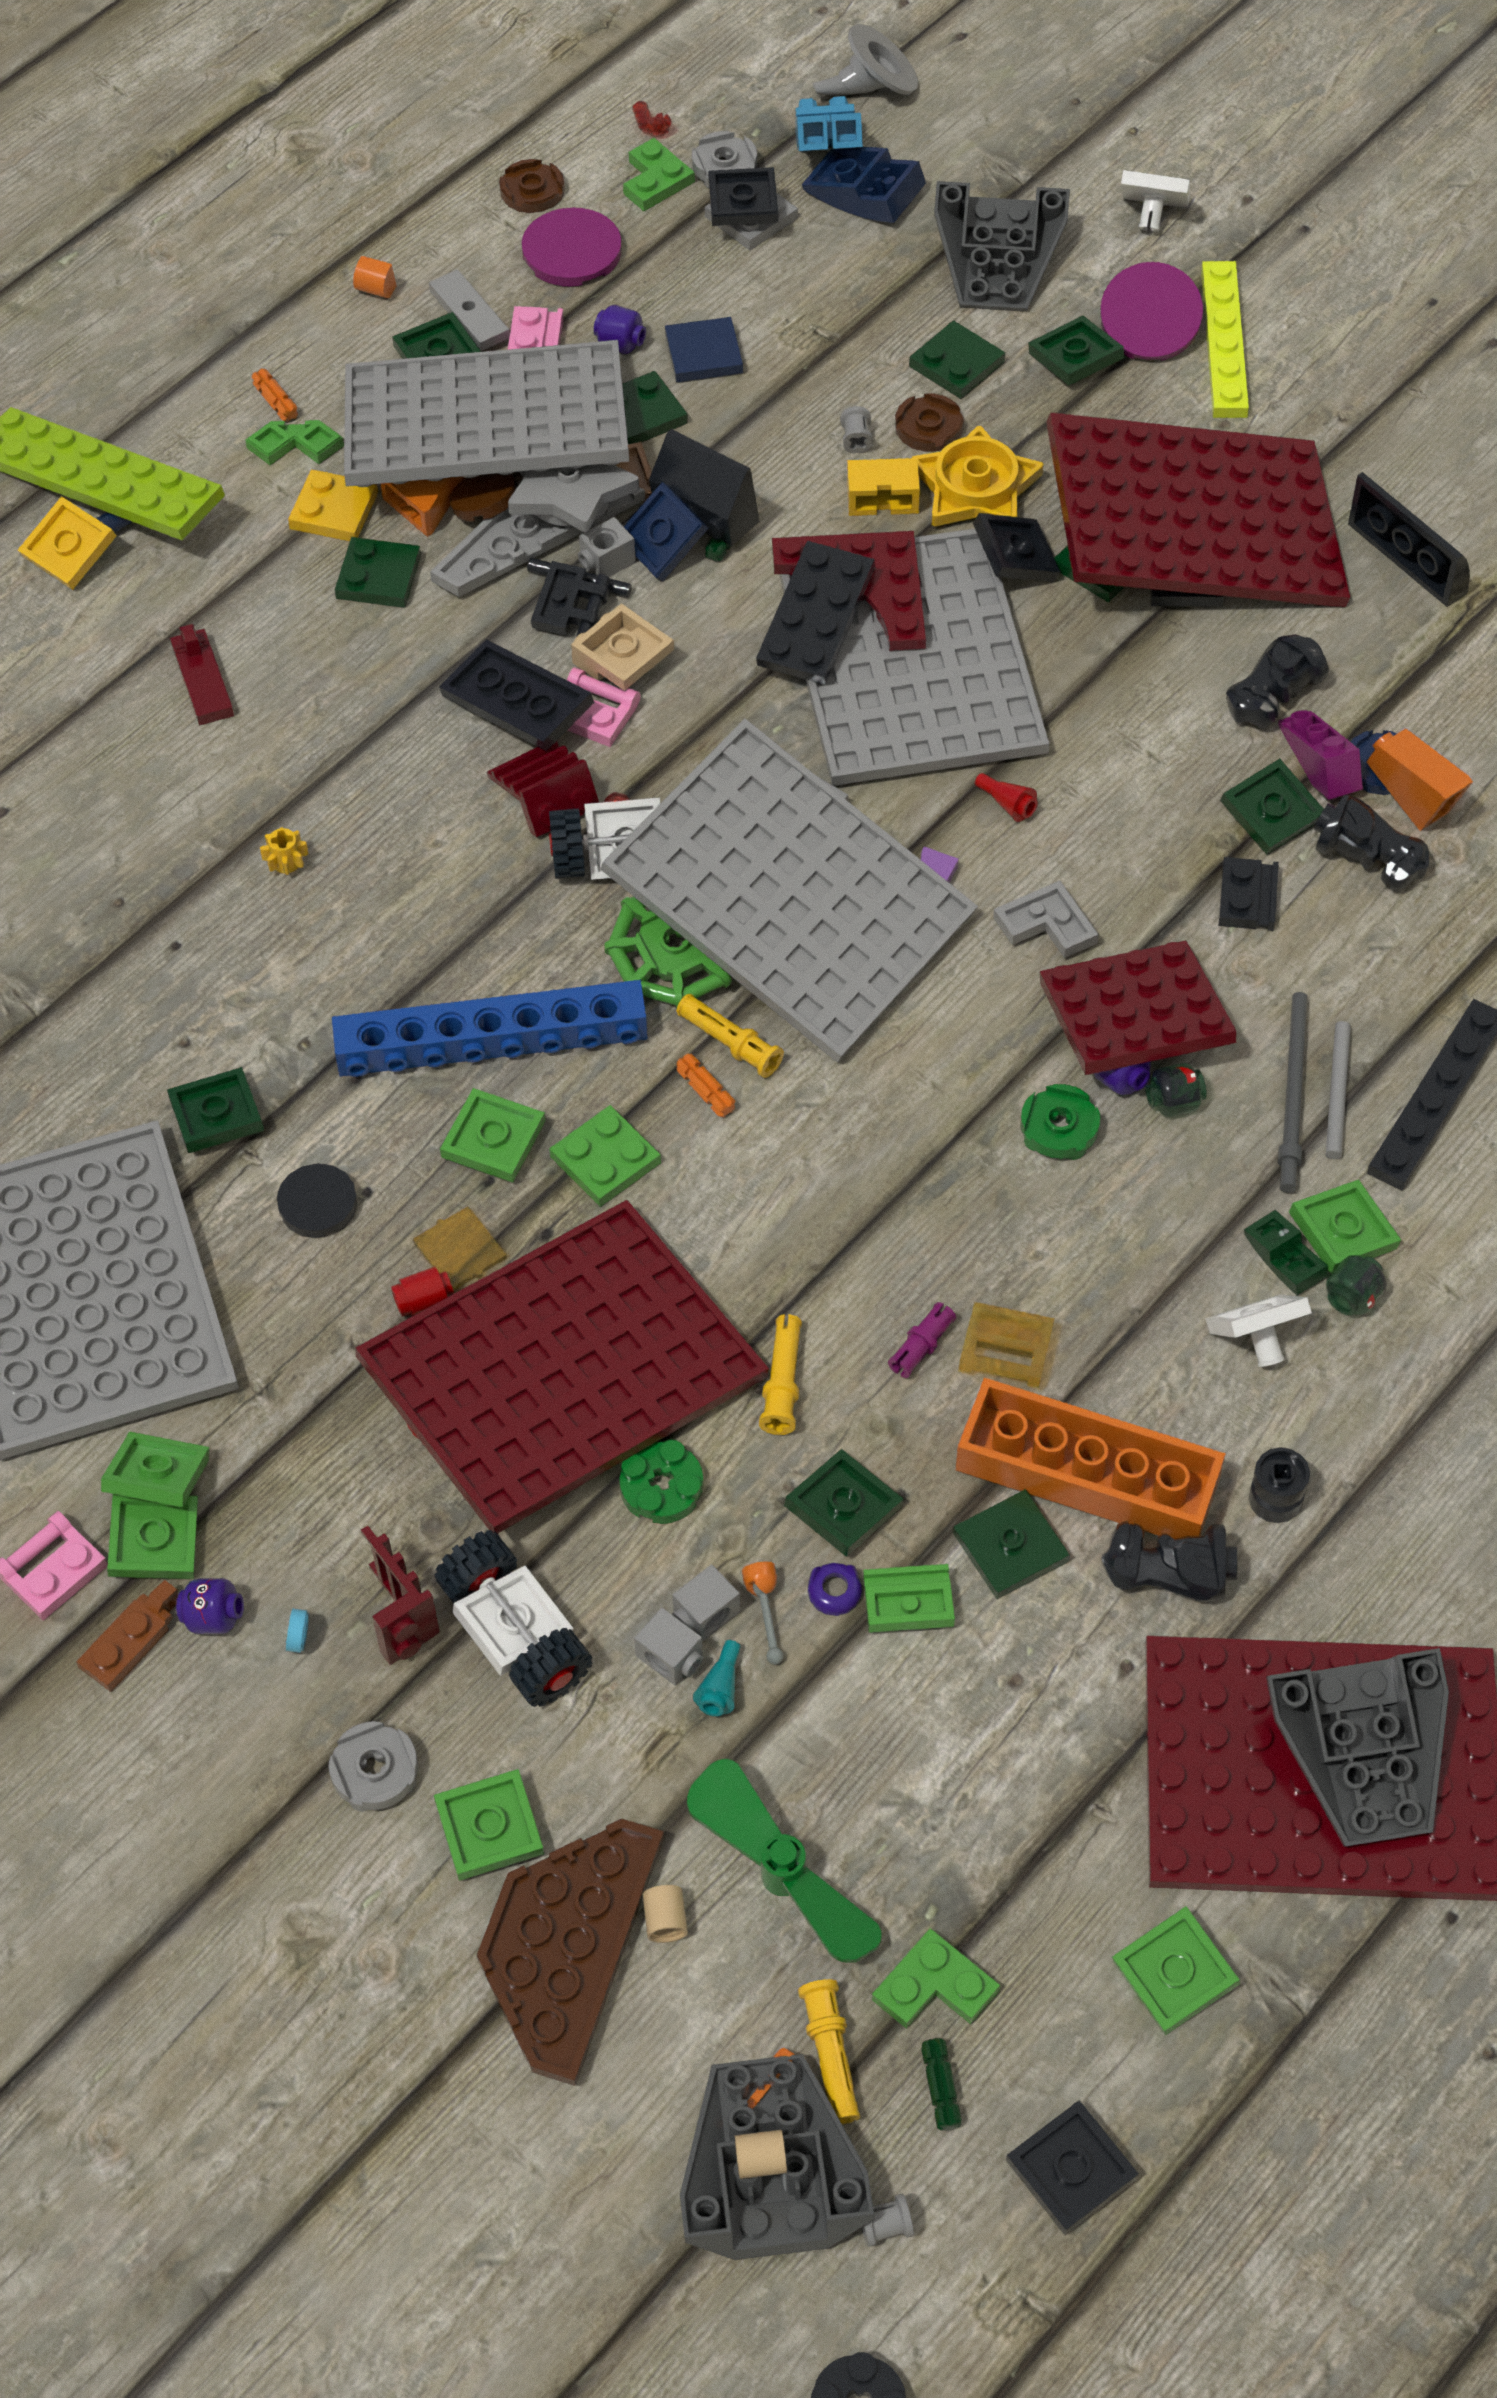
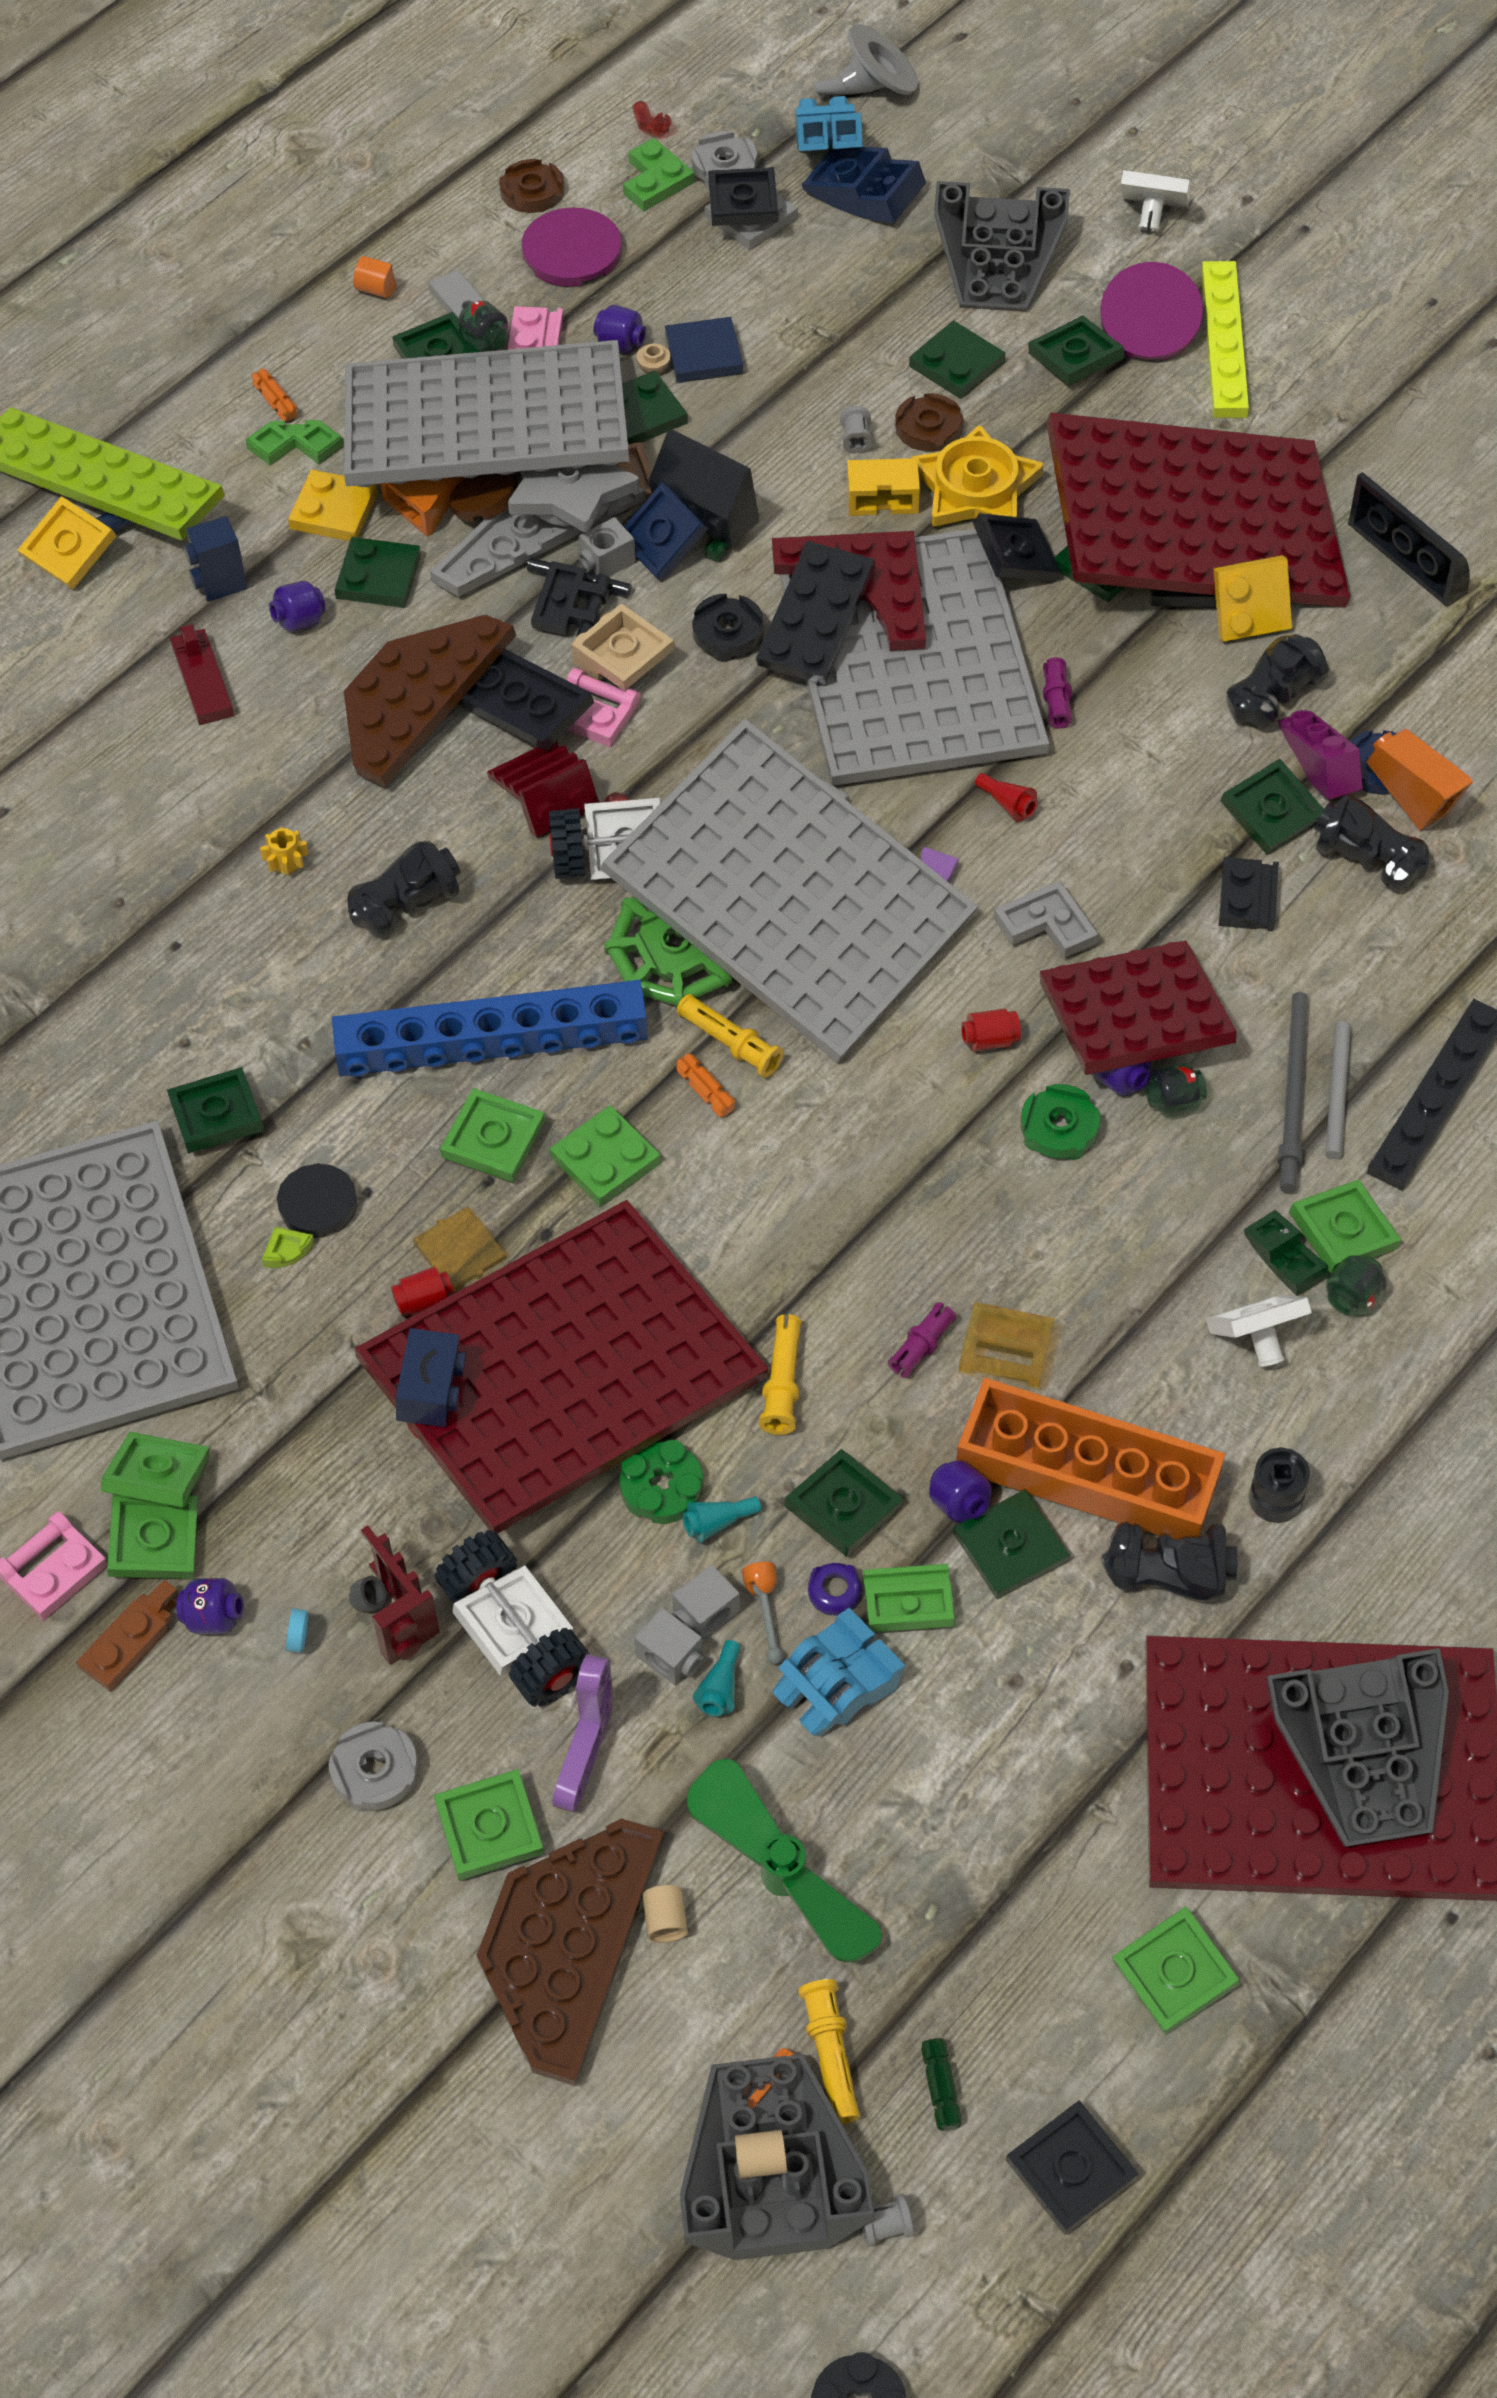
bright green plate [872,1928,1000,2029] -> none
none -> dark blue brick [184,516,248,602]
none -> lime tile [262,1227,314,1268]
none -> dark purple head [269,581,325,632]
none -> reddish brown plate [344,614,517,787]
none -> black animal [347,841,461,938]
none -> dark grey hinge [349,1576,386,1612]
none -> dark blue brick [396,1328,466,1427]
none -> clear green head [458,300,509,352]
none -> medium lavender beam [553,1654,614,1813]
none -> tan plate [636,344,671,375]
none -> teal cone [682,1496,761,1543]
none -> black plate [692,594,763,662]
none -> dark azure hips [772,1607,906,1736]
none -> dark purple head [929,1460,992,1523]
none -> red brick [961,1008,1021,1052]
none -> magenta pin [1043,657,1072,729]
none -> yellow plate [1213,555,1292,642]

